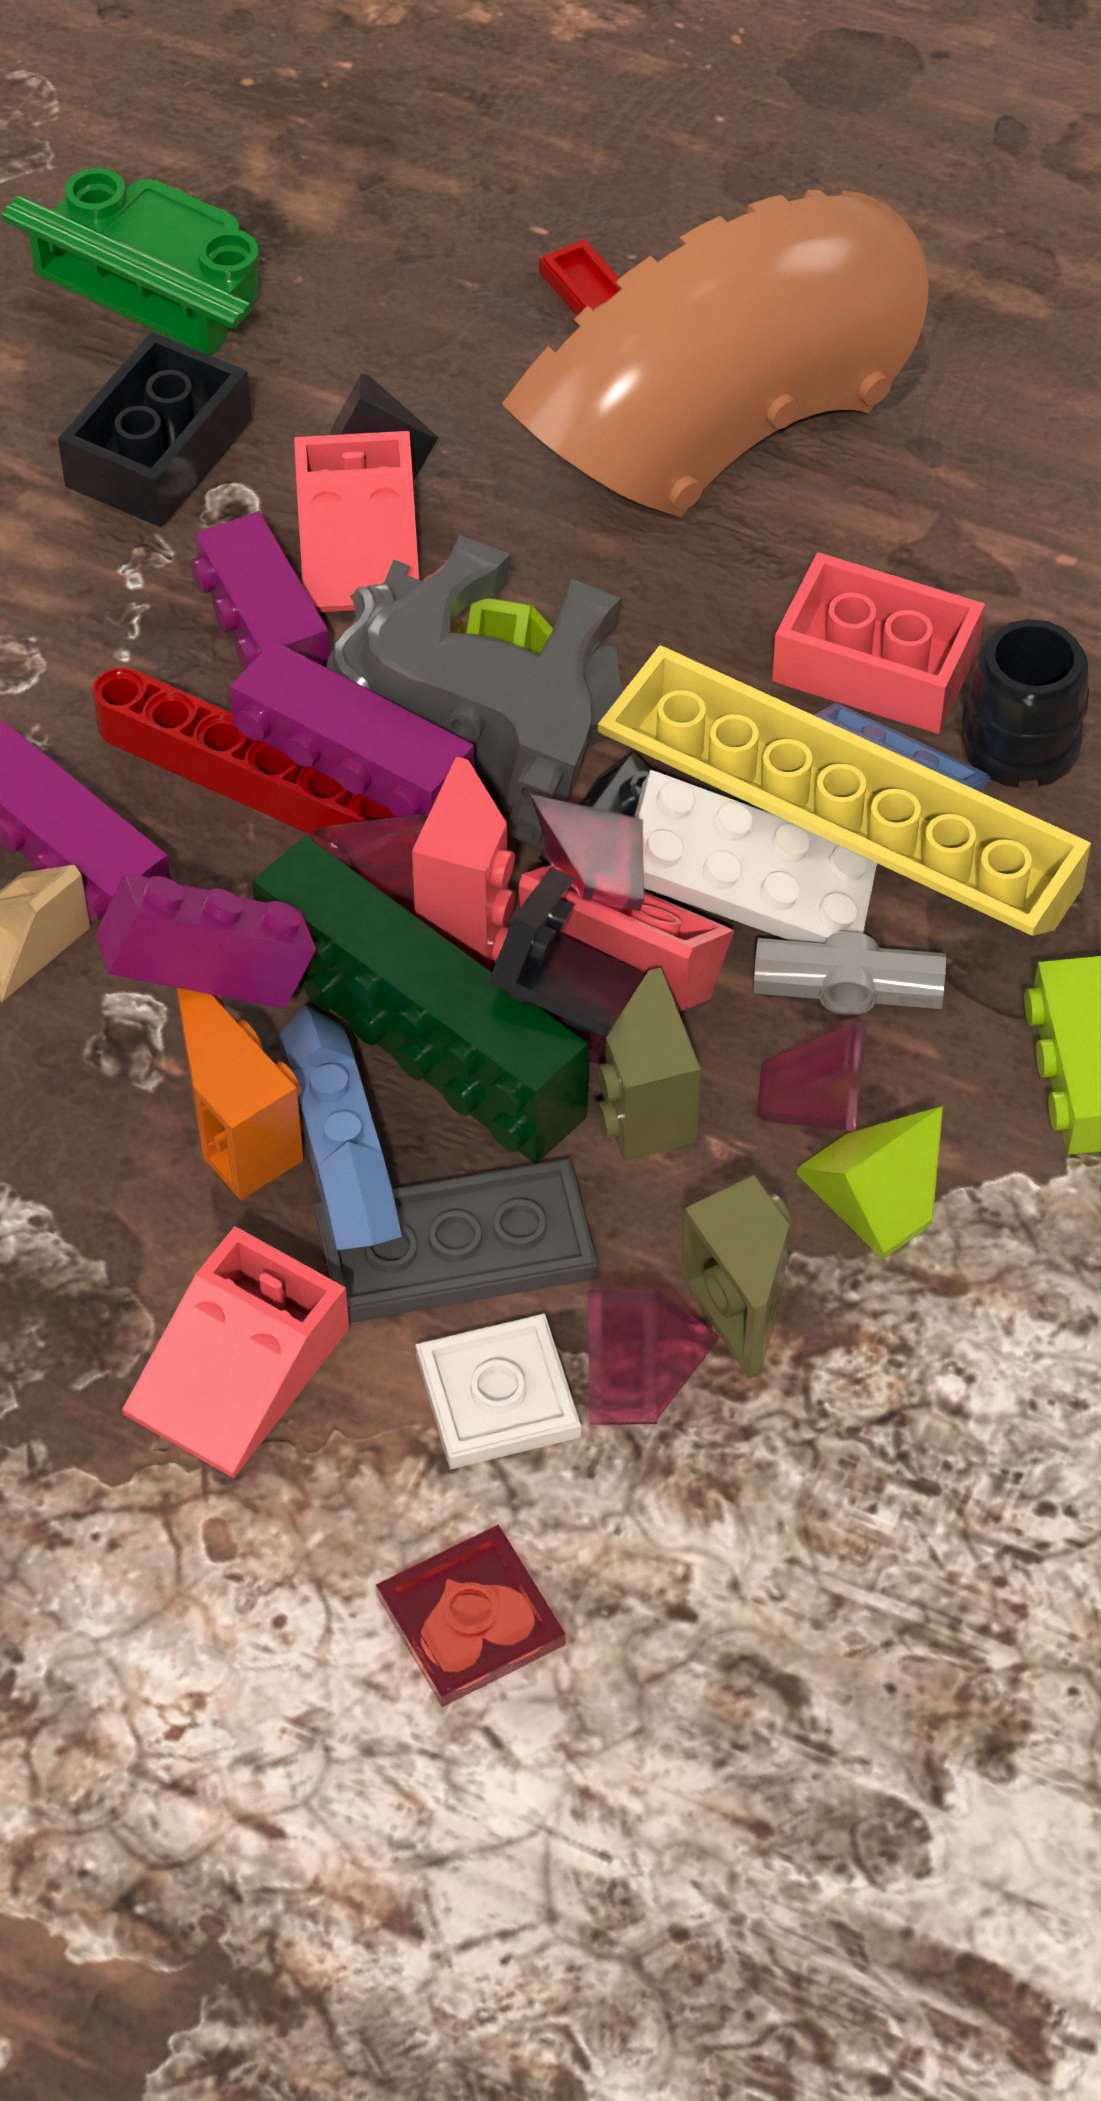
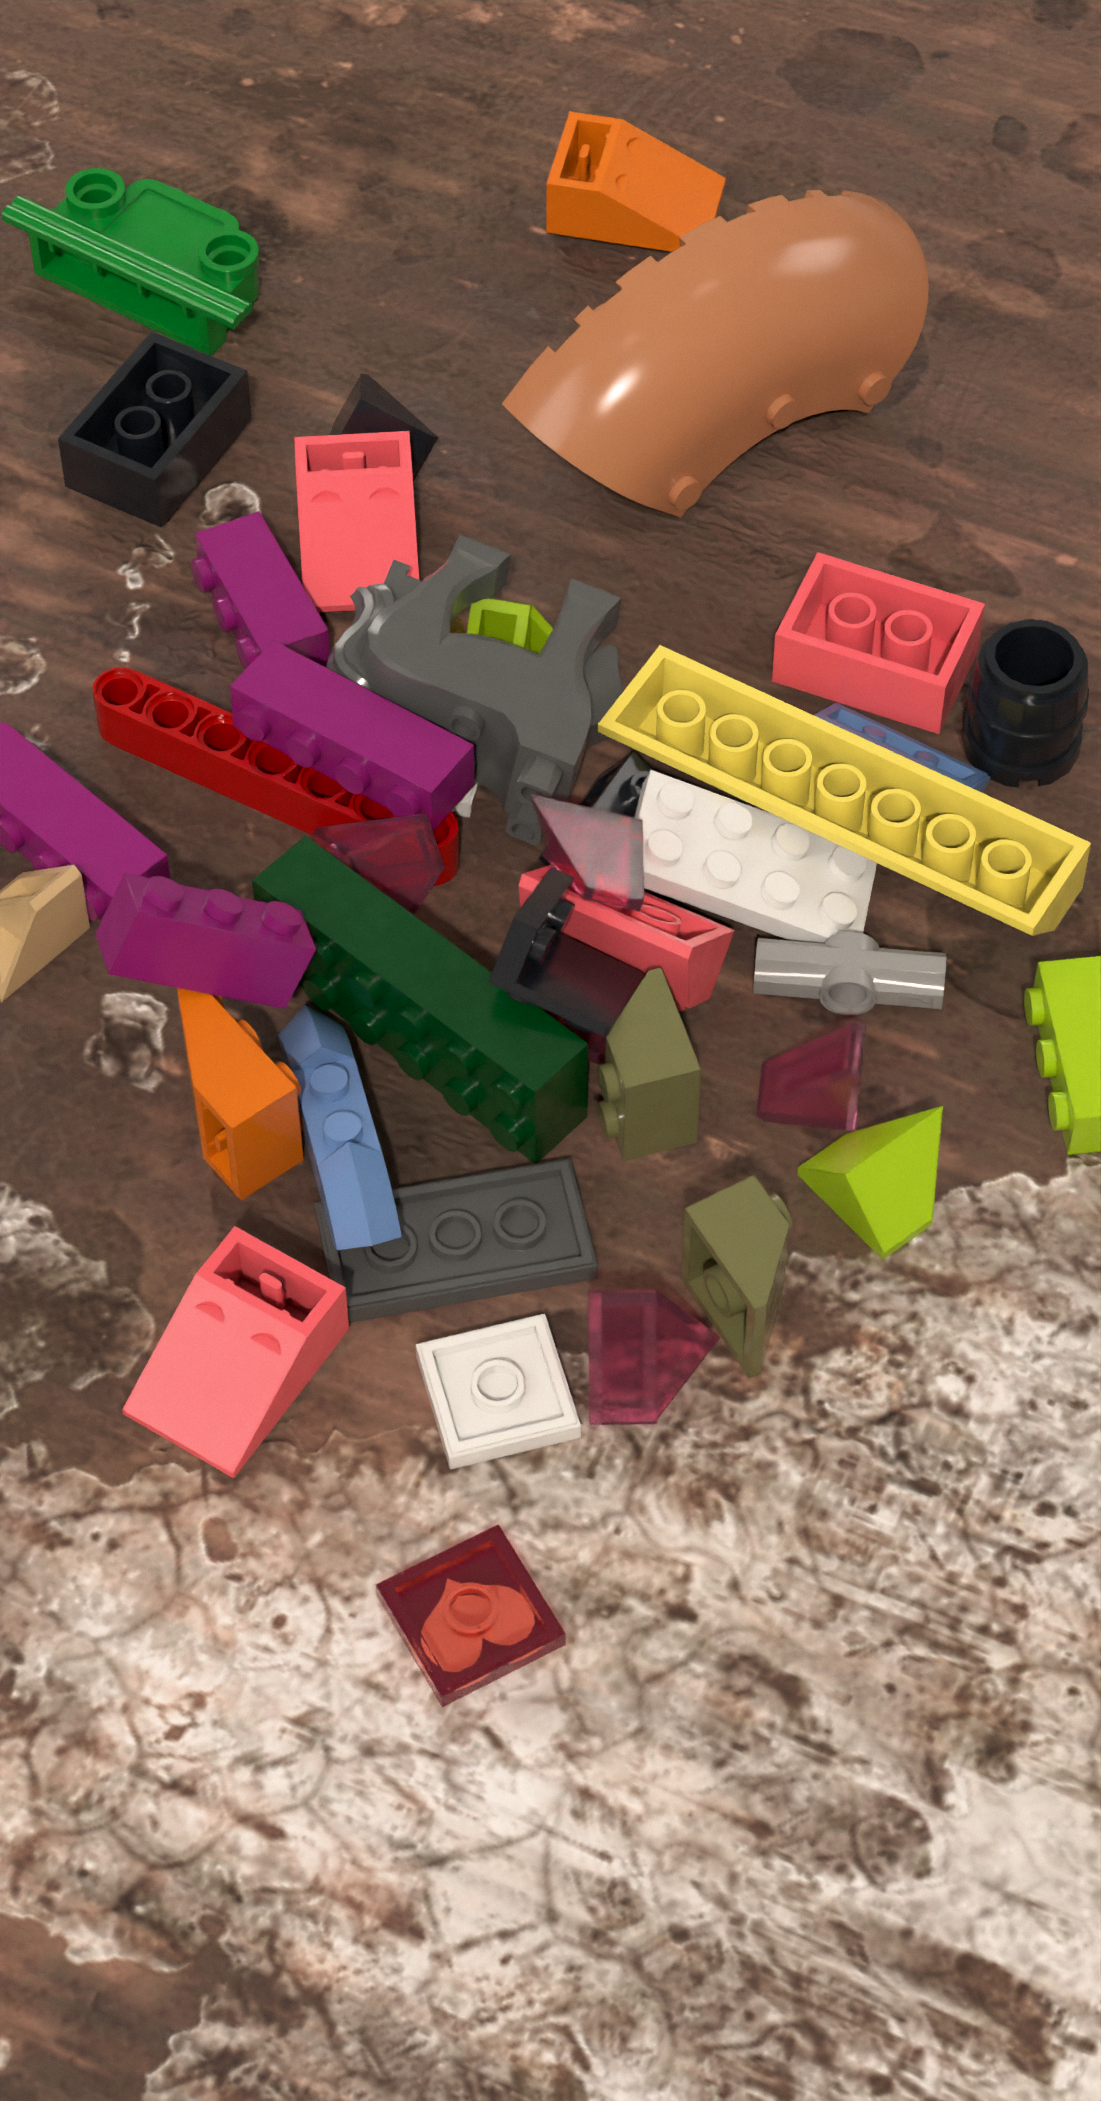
coral slope [412,757,516,972] -> none
red tile [539,239,620,316] -> none
none -> orange slope [546,111,726,252]

